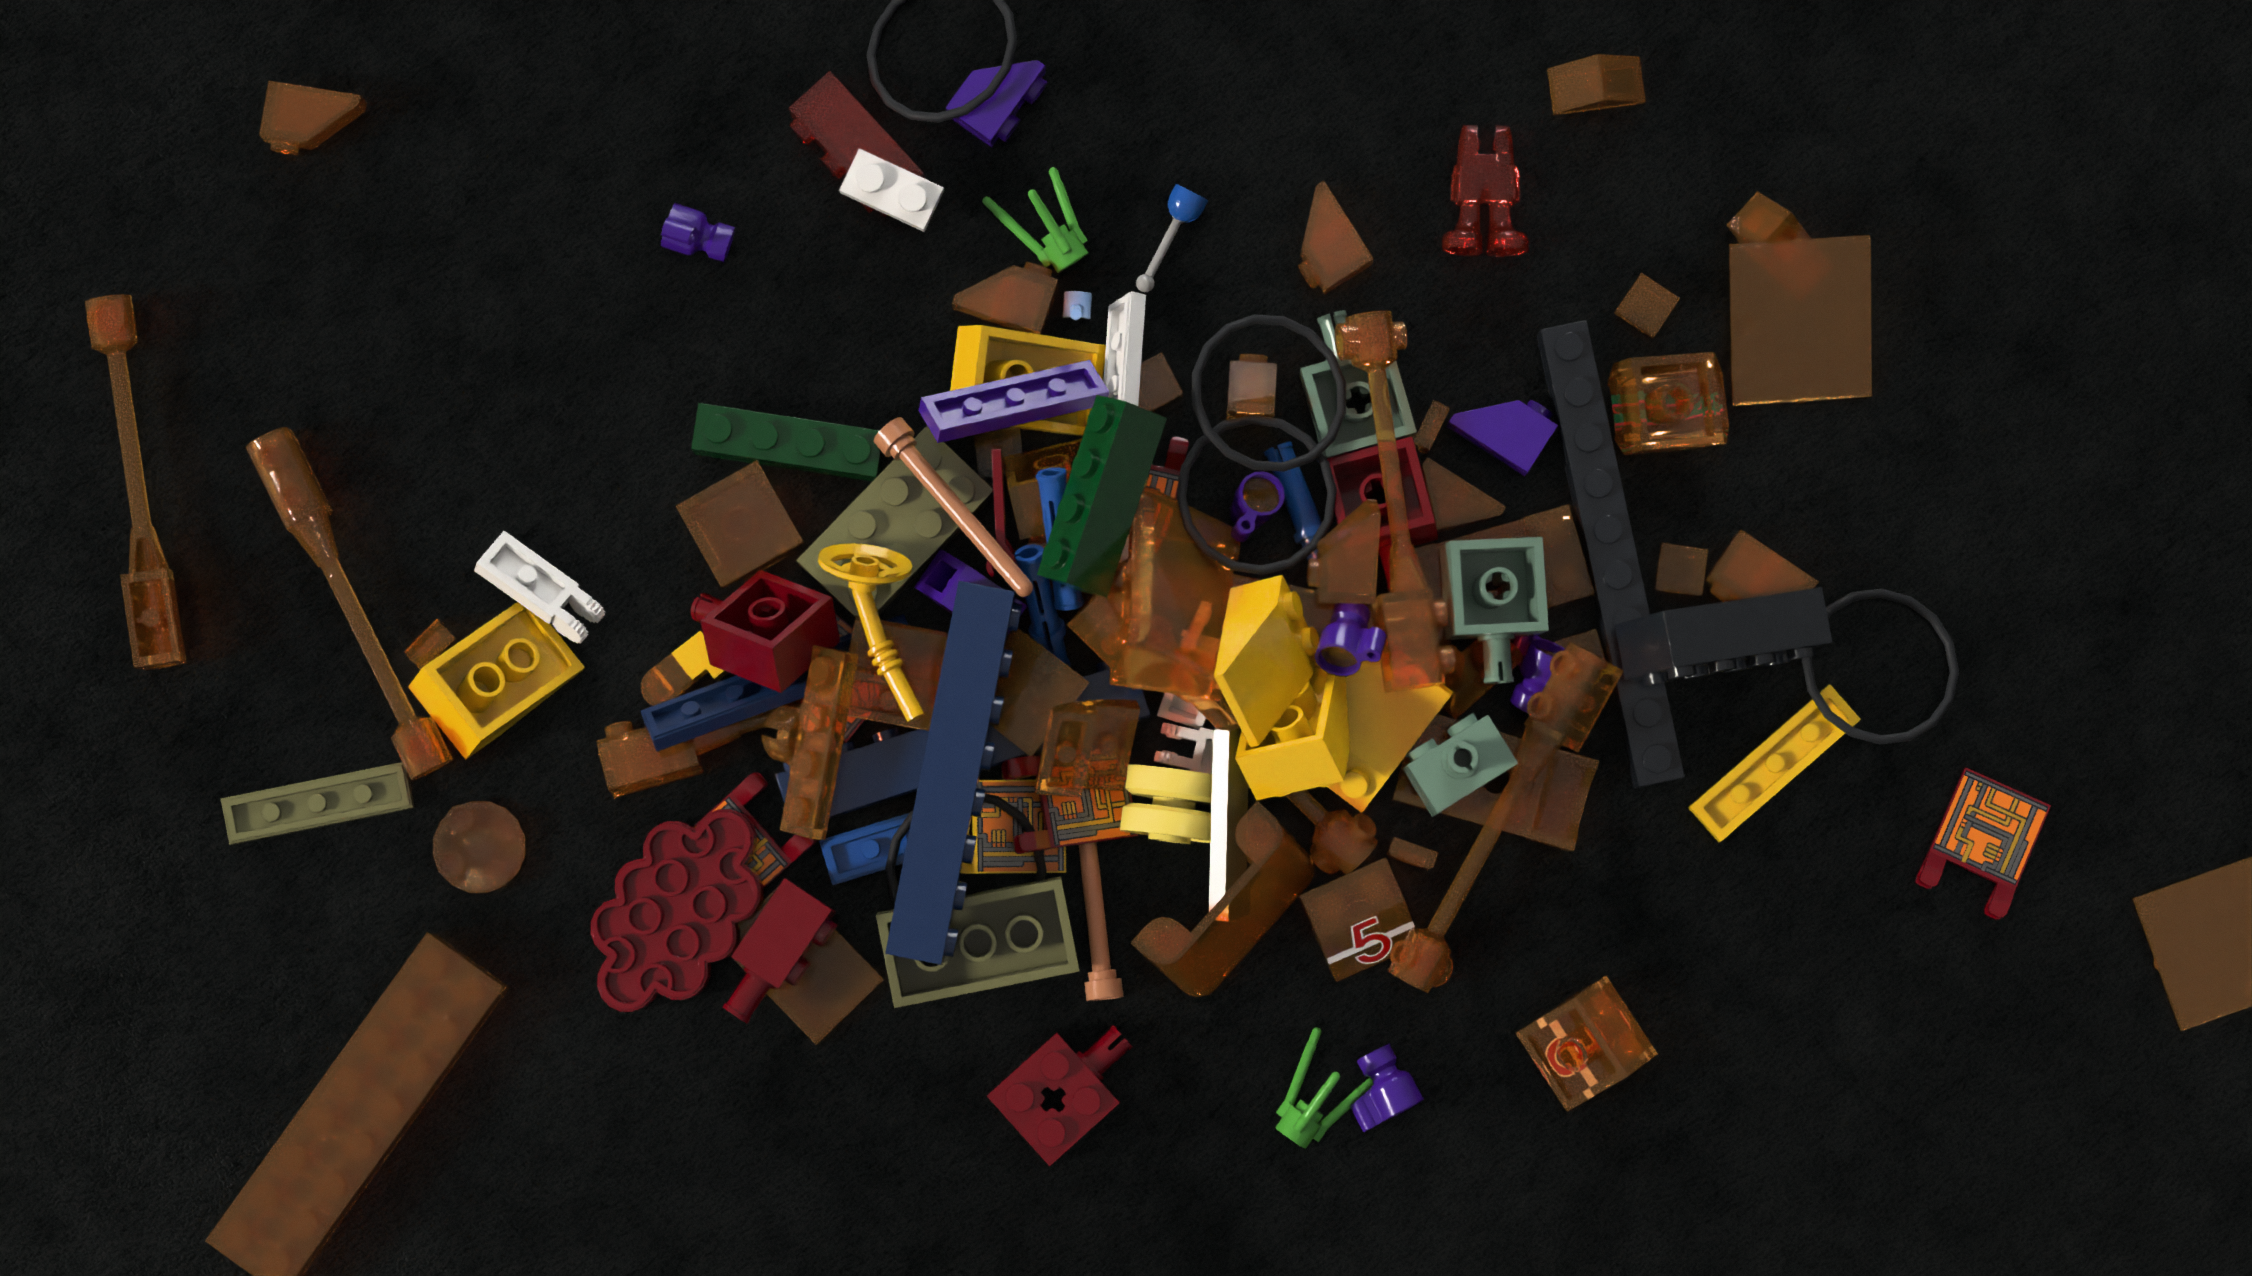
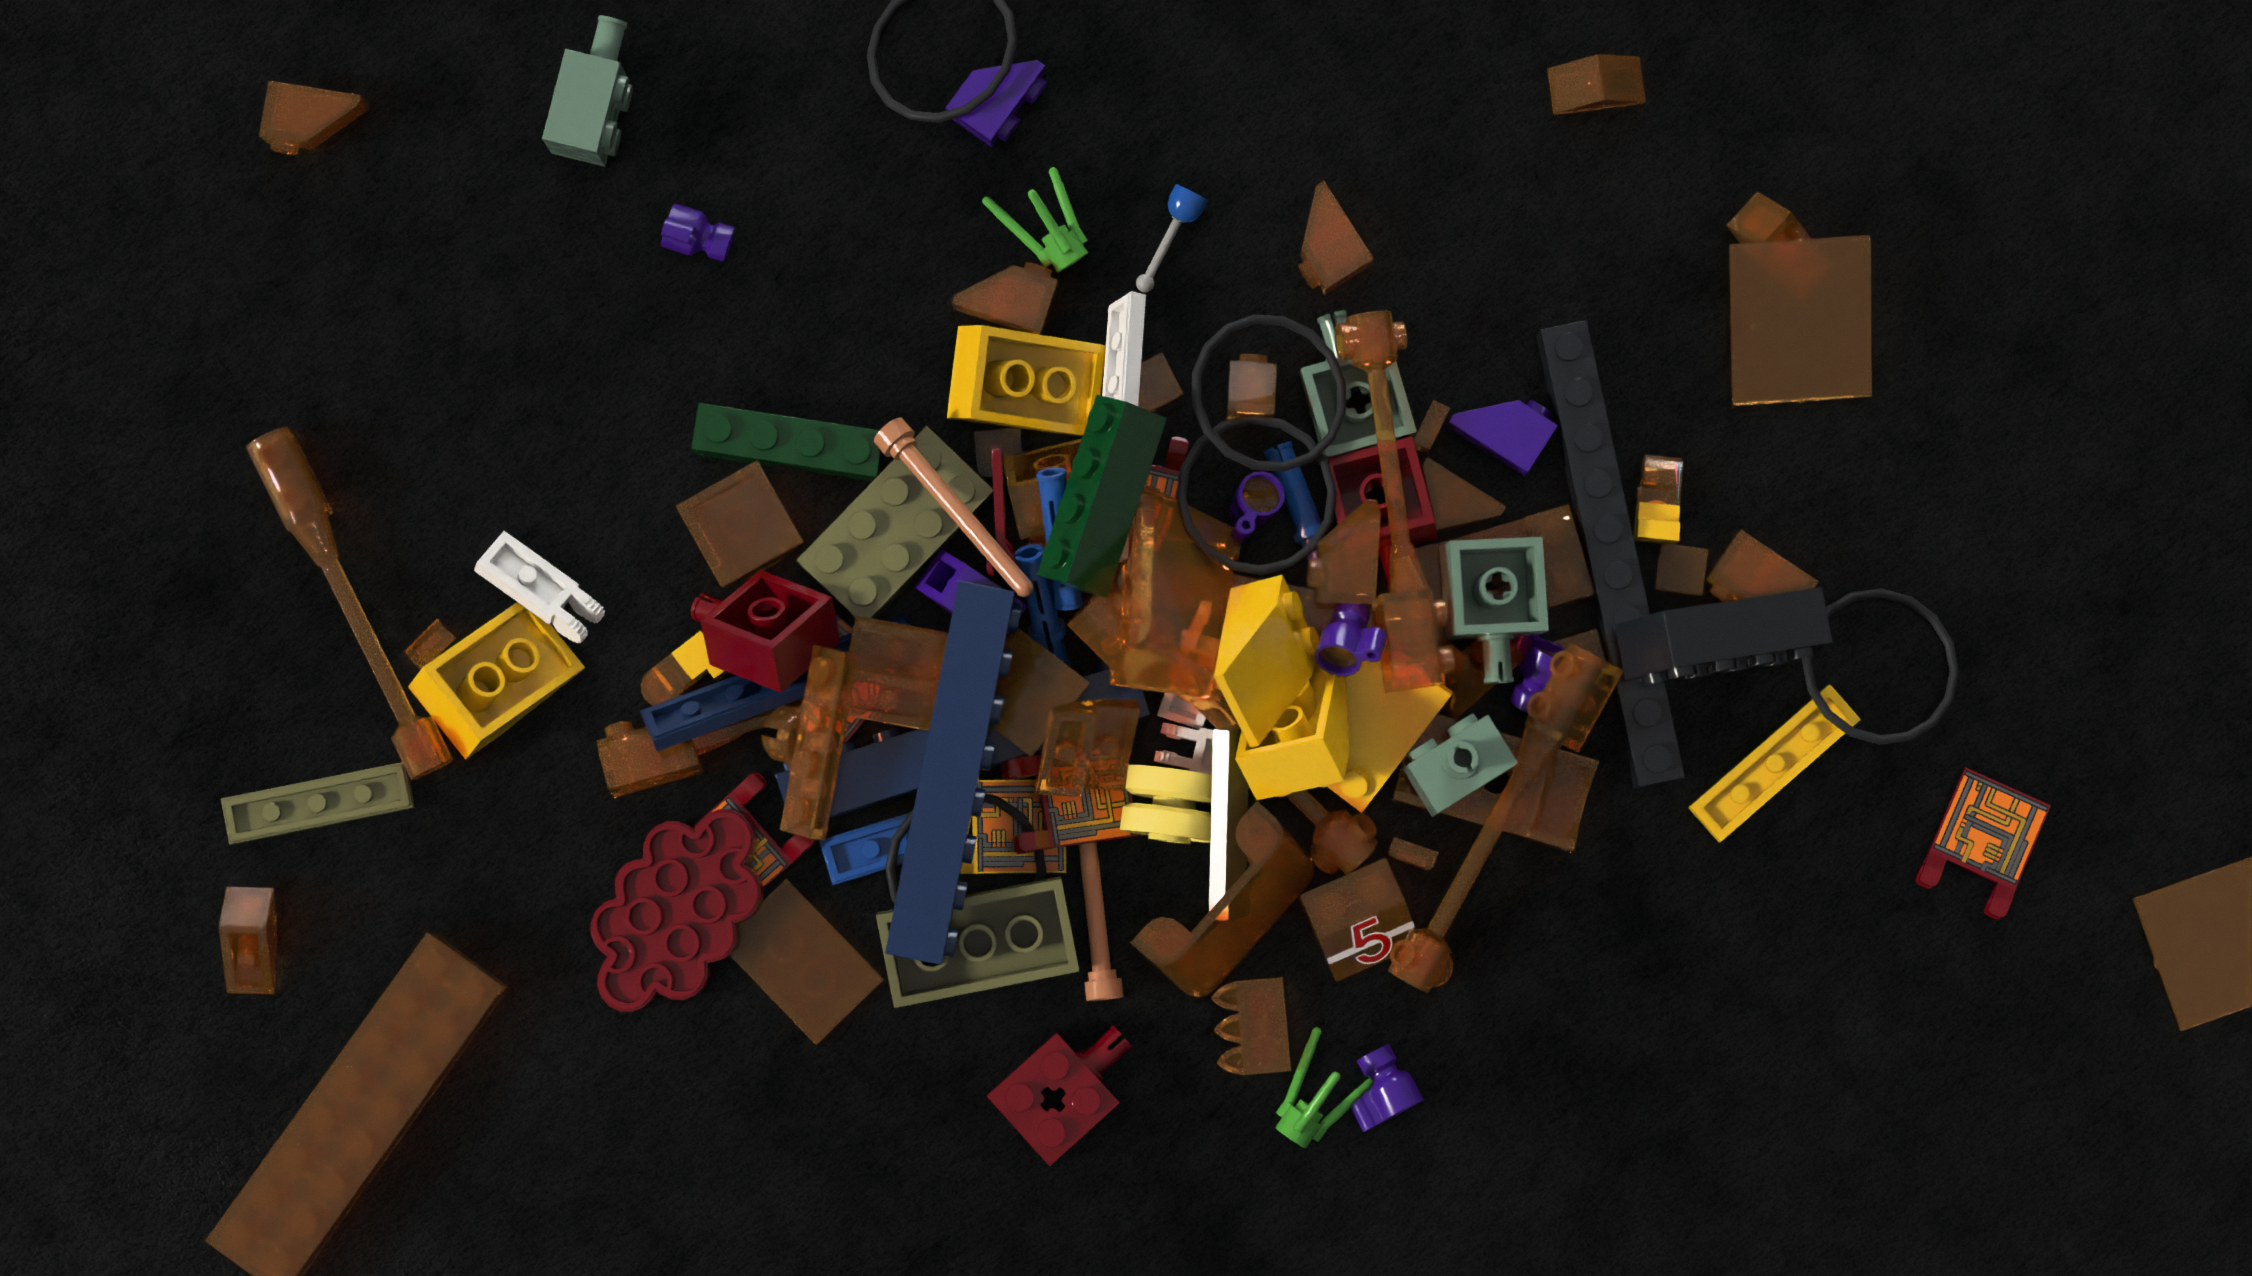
clear orange bar [85,294,186,670] -> none
clear orange dish [433,801,525,893] -> none
dark red brick [723,878,838,1023] -> none
clear red brick [789,71,925,217] -> none
yellow dish [818,543,924,723] -> none
white plate [839,148,944,232] -> none
dark purple plate [919,360,1110,443] -> none
light blue hand [1063,291,1092,320] -> none
clear red piece [1442,125,1529,257] -> none
clear orange slope [1516,975,1658,1112] -> none
clear orange slope [1607,352,1729,455] -> none
clear orange tile [1614,273,1680,339] -> none
none -> clear orange slope [219,887,277,994]
none -> sand green brick [542,15,633,167]
none -> clear orange plate [1211,977,1291,1075]
none -> leg [1633,455,1683,545]

